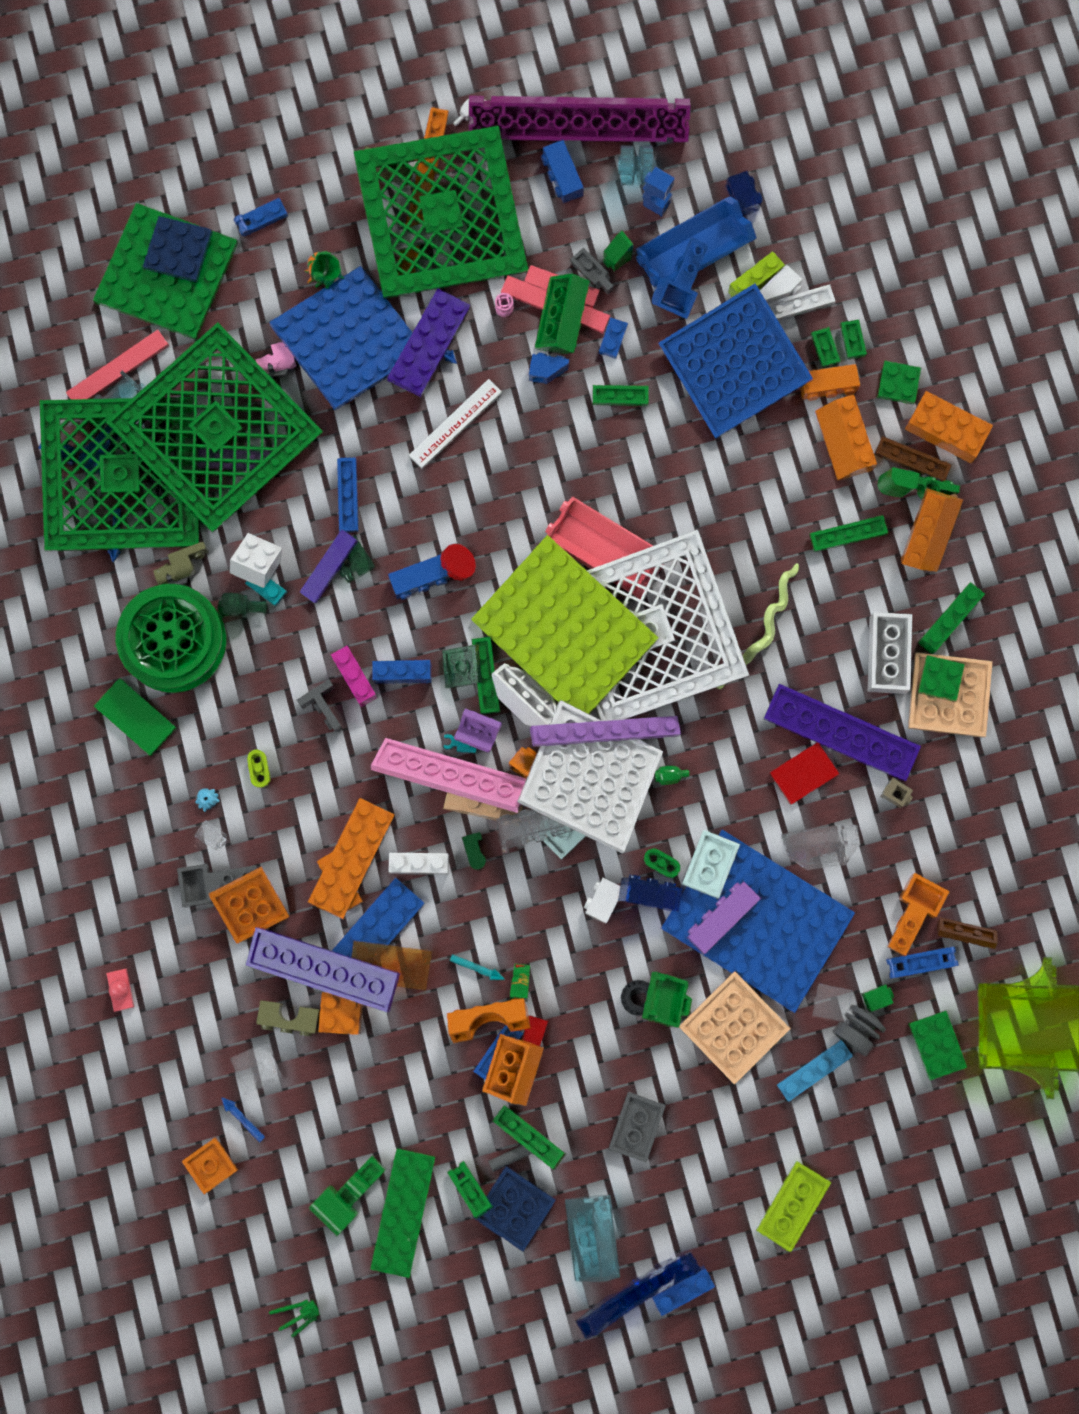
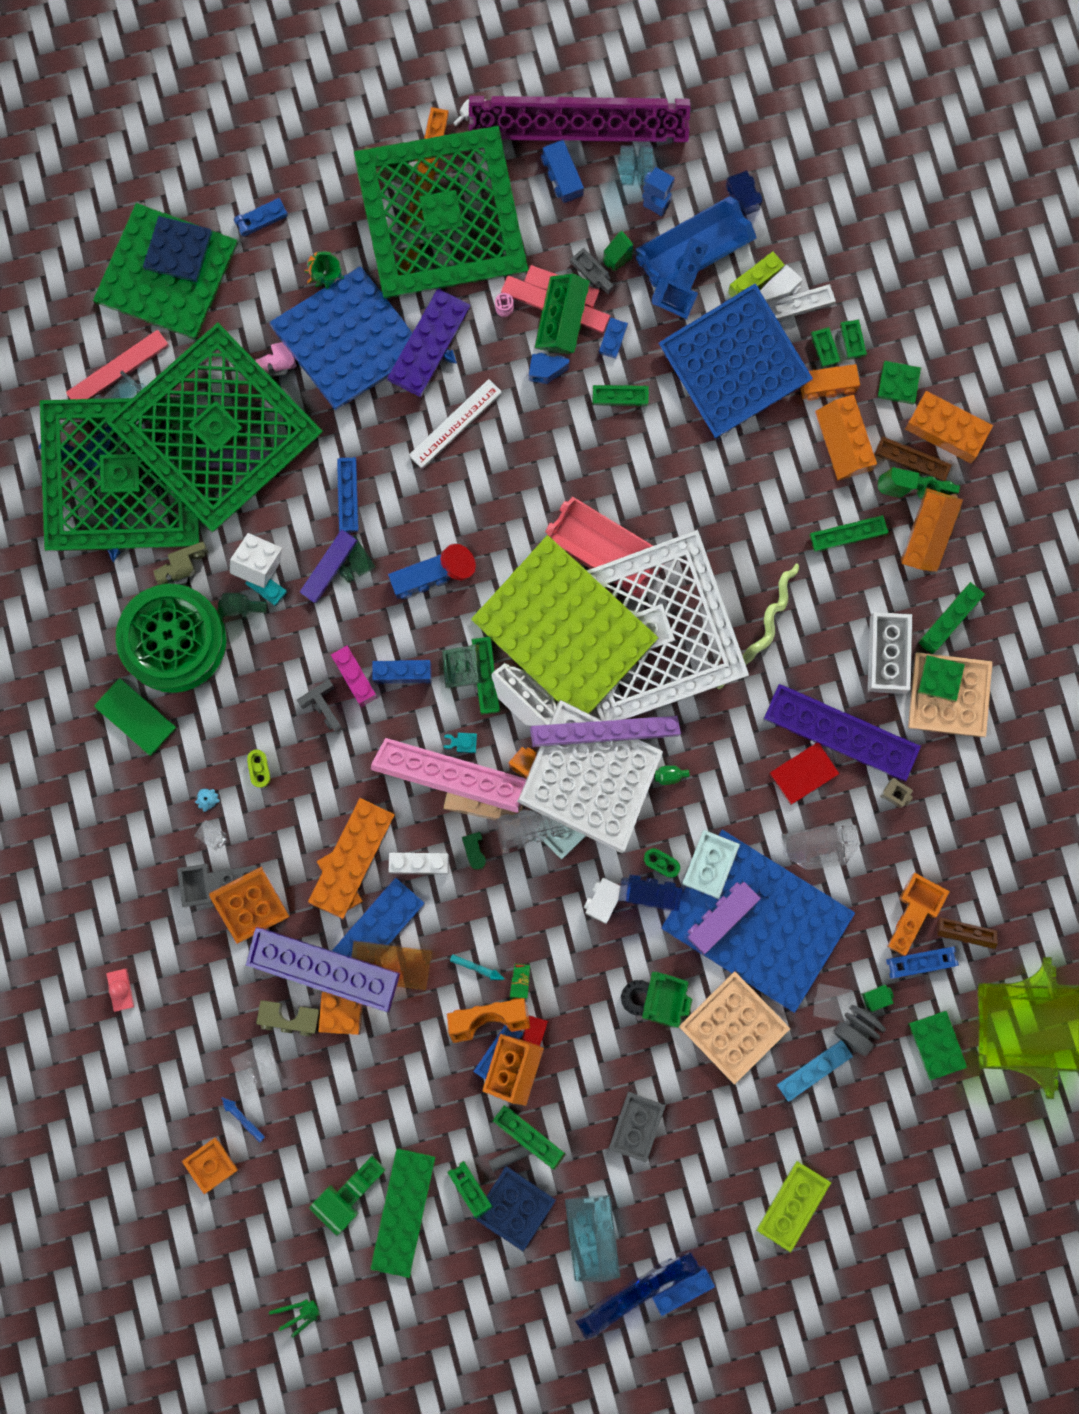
medium lavender bracket [454,709,502,753] -> none

